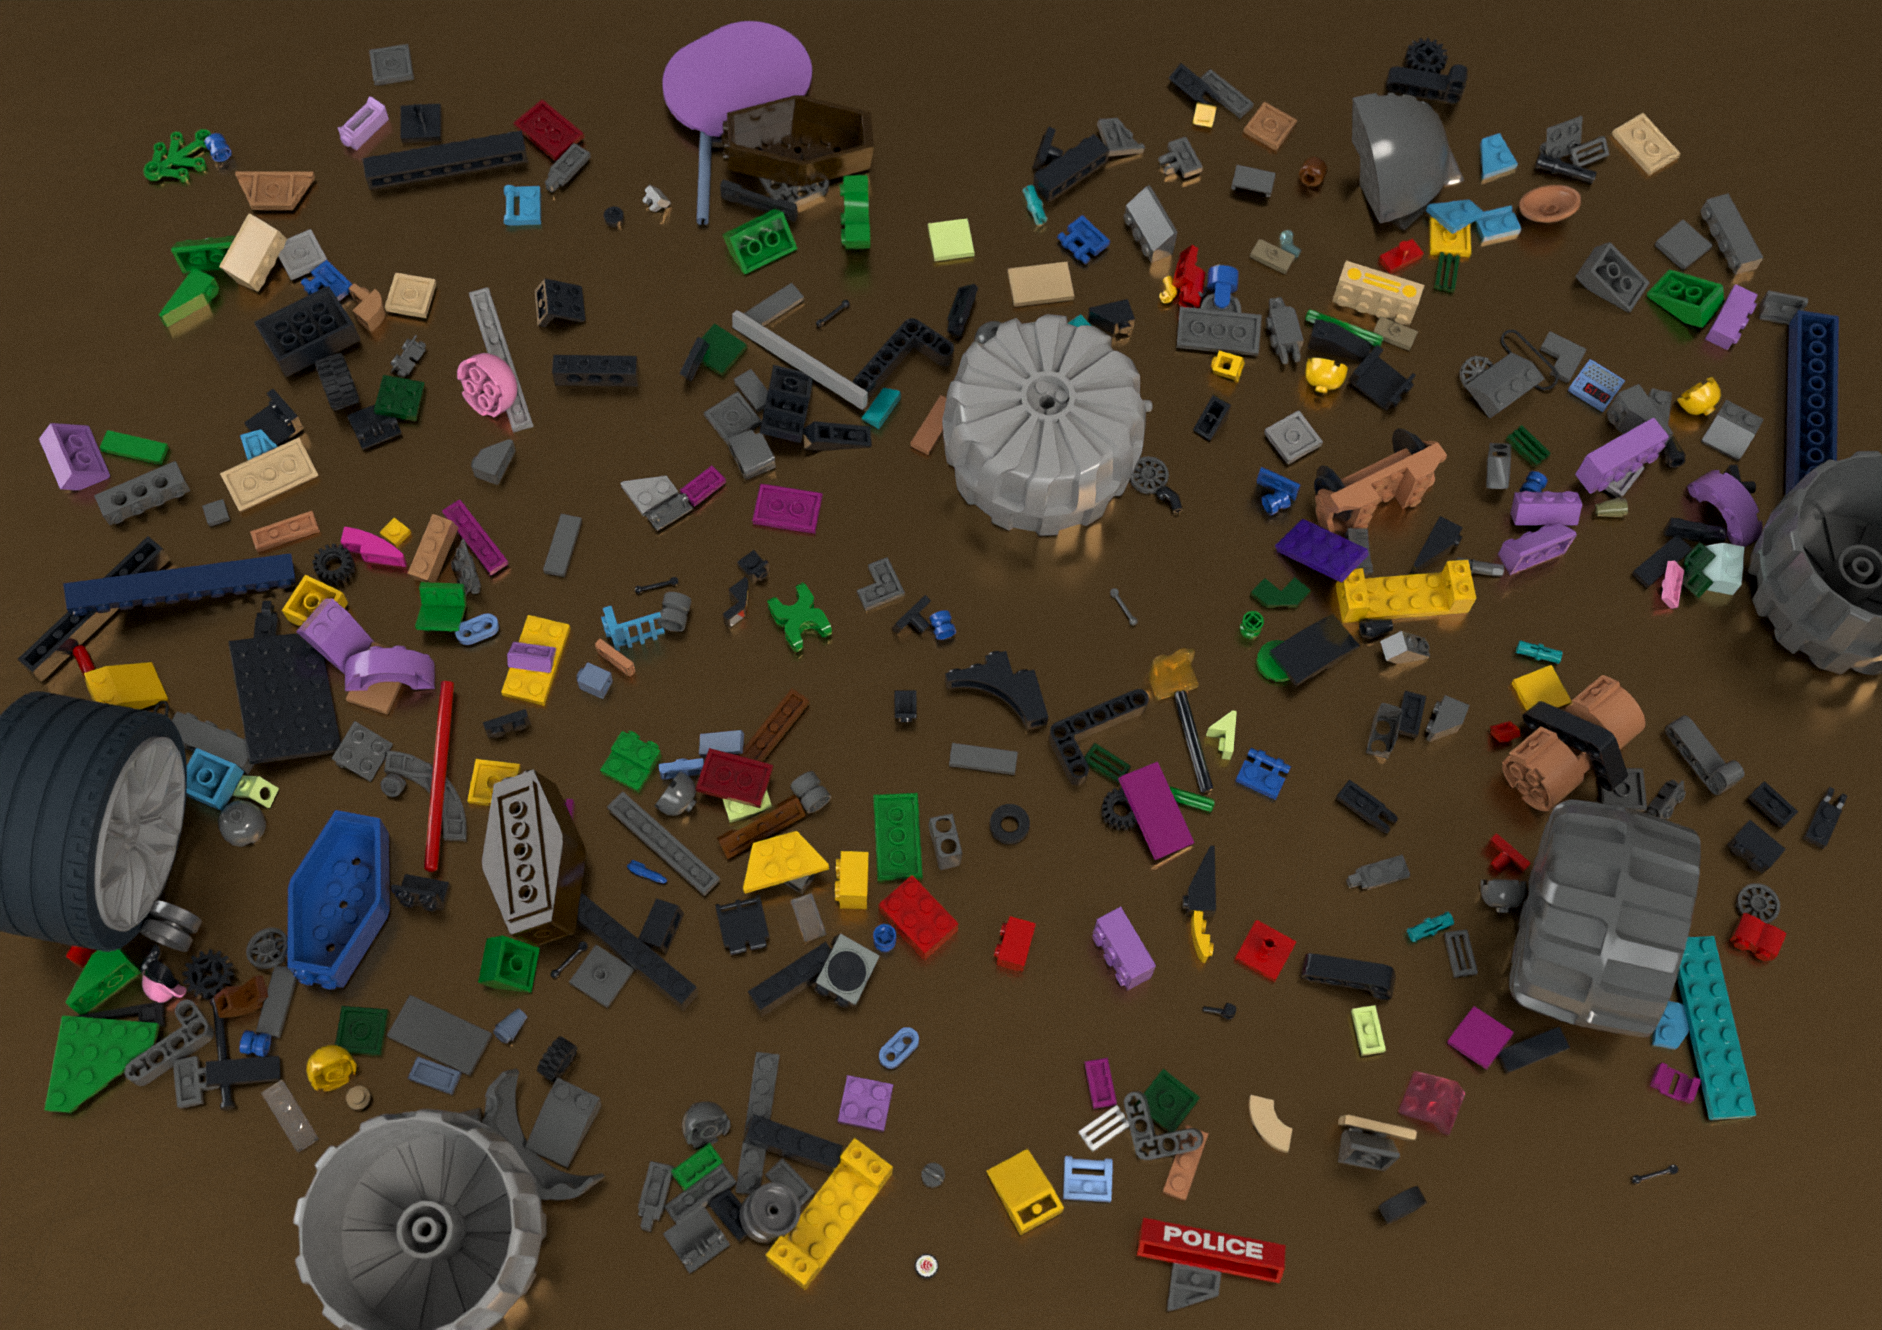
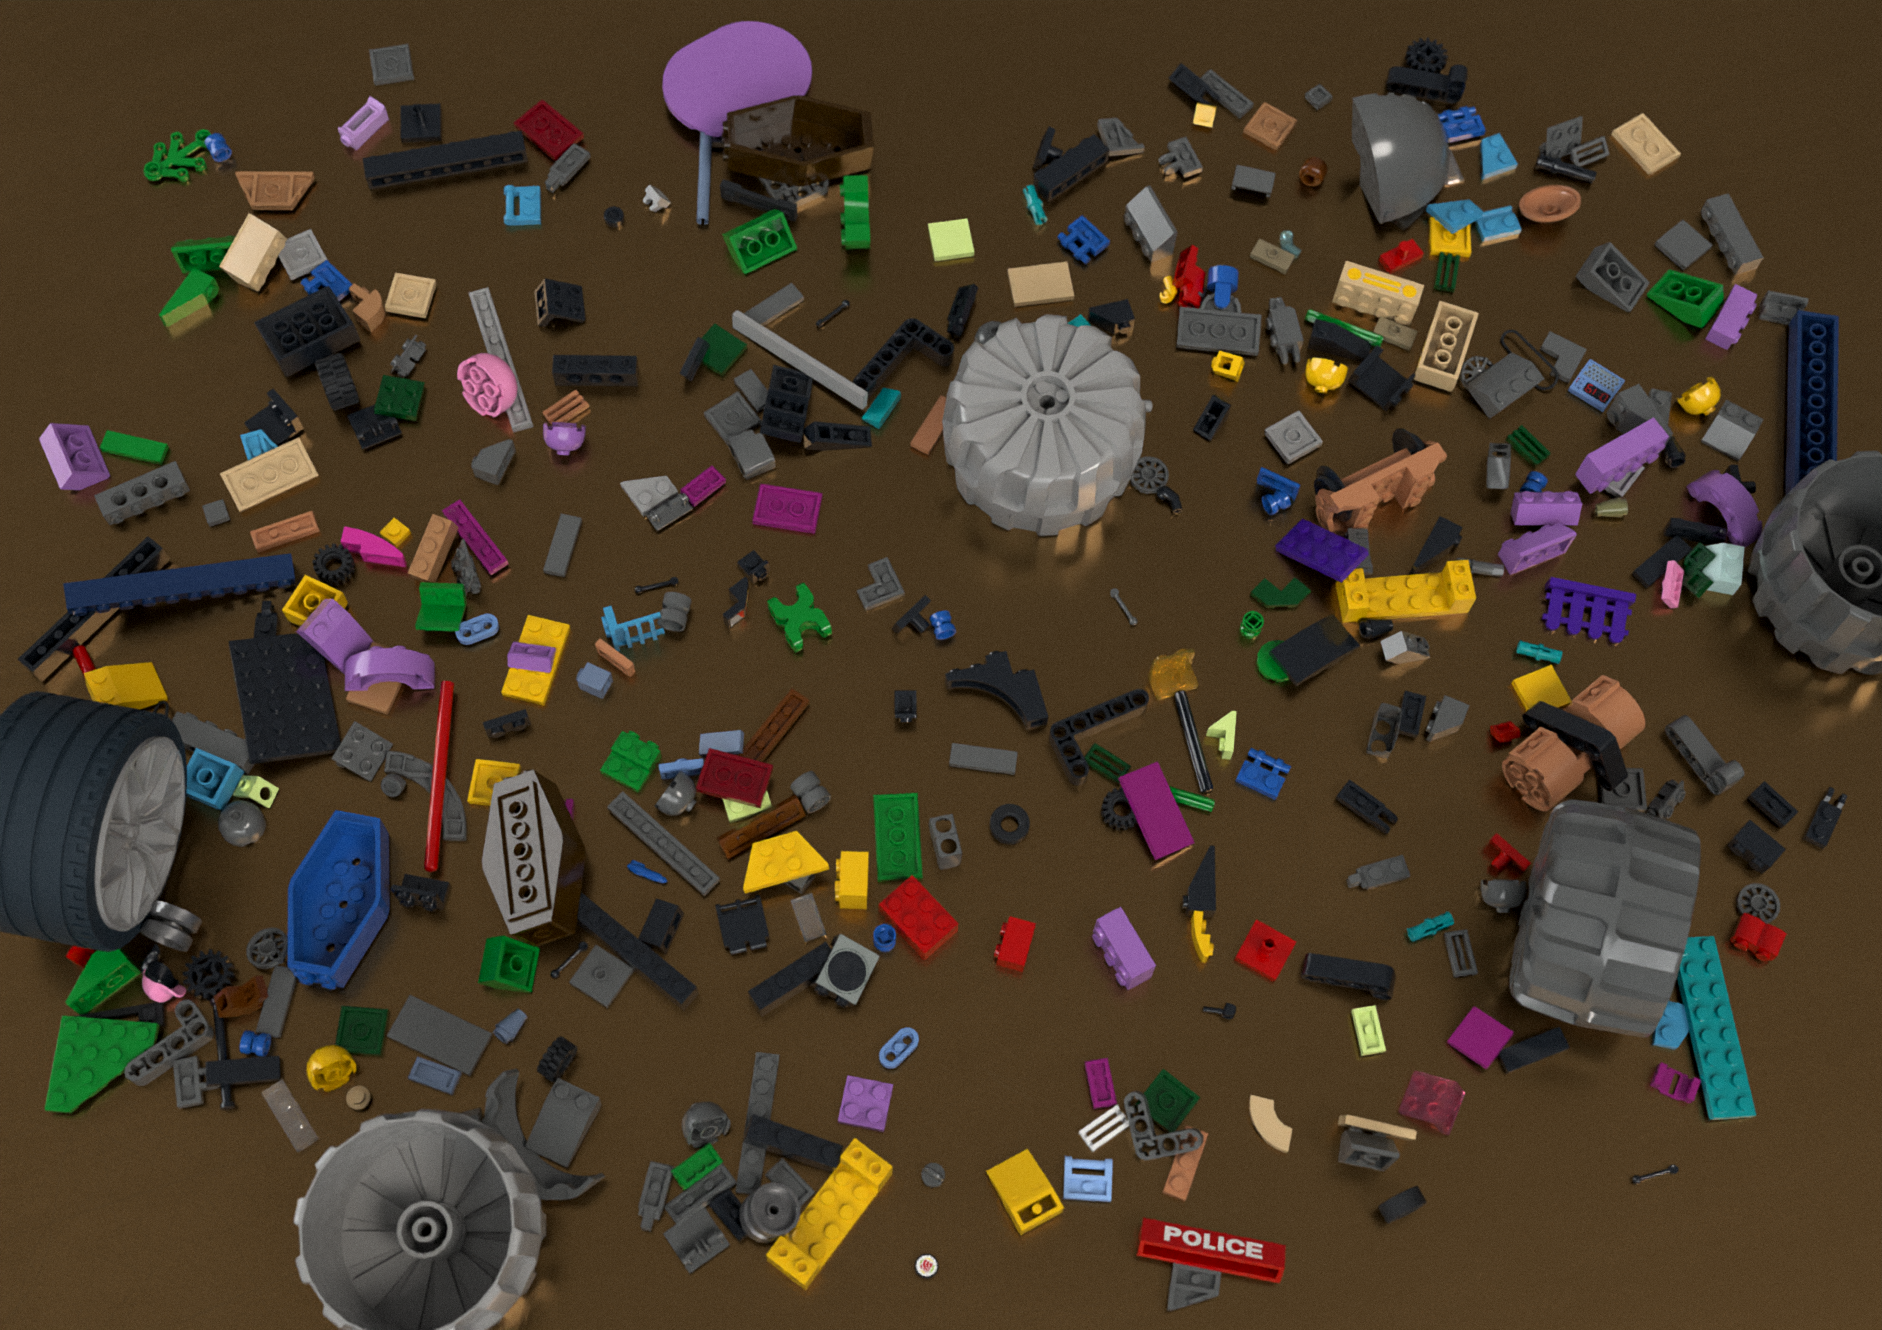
none -> nougat tile [542,390,589,426]
none -> medium lavender cylinder [543,422,586,455]
none -> dark grey tile [1304,84,1333,110]
none -> tan brick [1413,301,1479,392]
none -> blue plate [1438,106,1486,143]
none -> dark purple fence [1542,577,1636,644]

